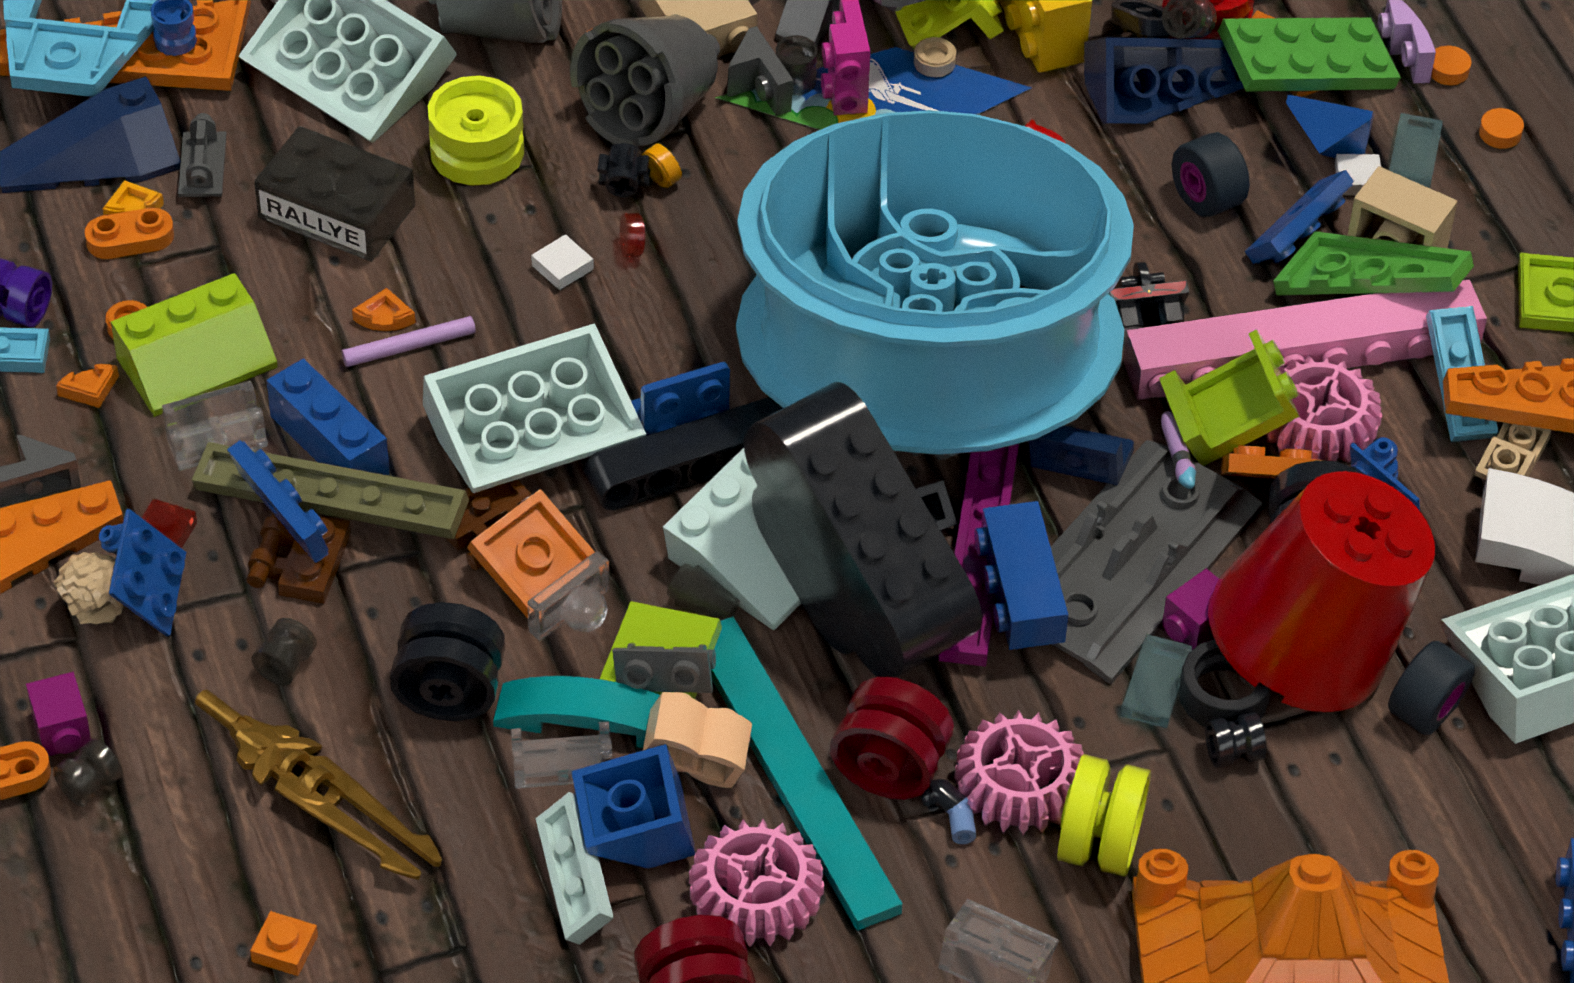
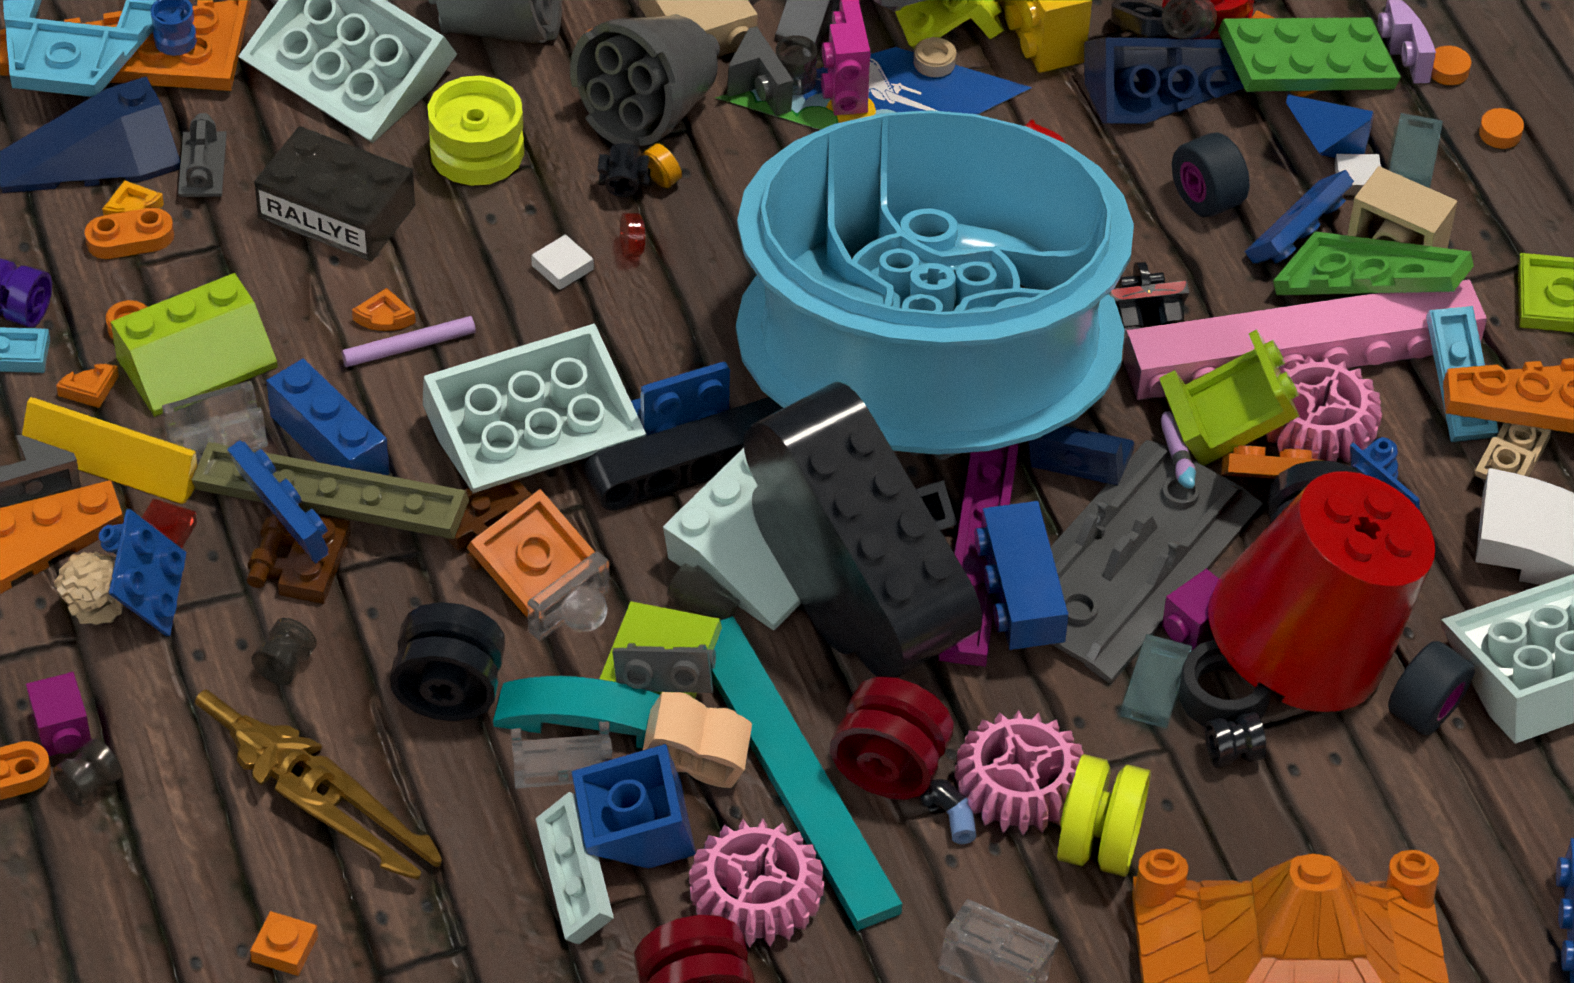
none -> yellow slope [22,397,198,504]

